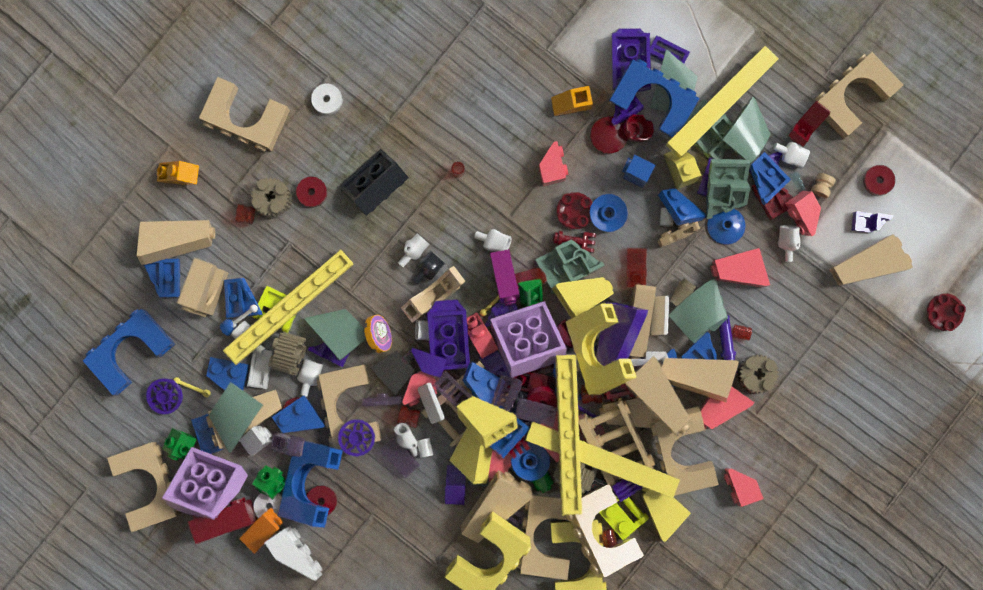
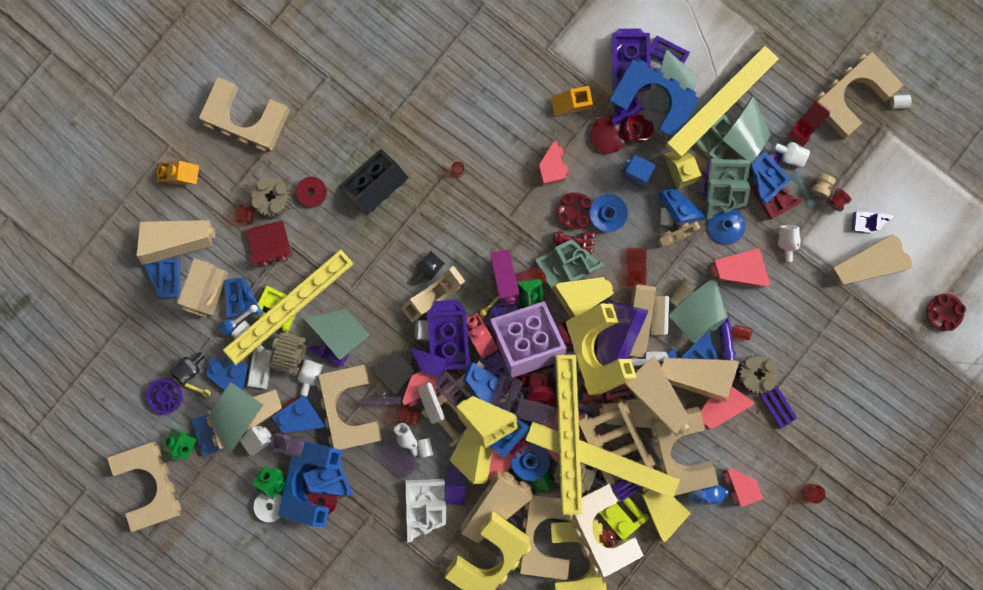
blue arch [82,309,175,395] -> none
lavender slope [163,447,248,519] -> none
dark red brick [188,497,258,544] -> none
orange hinge [239,508,283,554] -> none
white slope [265,526,322,581] -> none
white piece [311,84,342,115] -> none
dark purple wheel [338,420,375,456] -> none
tile [364,315,392,353] -> none
white piece [398,233,429,267] -> none
white piece [475,229,512,252] -> none
coral slope [785,191,821,236] -> none
dark red piece [863,165,896,196] -> none
none -> black piece [170,352,205,386]
none -> dark red bracket [247,221,293,268]
none -> blue wing [302,463,353,496]
none -> white slope [406,479,446,542]
none -> blue animal [687,484,729,505]
none -> dark purple tile [760,386,798,429]
none -> clear red wheel [802,483,825,504]
none -> dark red wheel [827,188,852,212]
none -> white hinge [891,95,912,109]

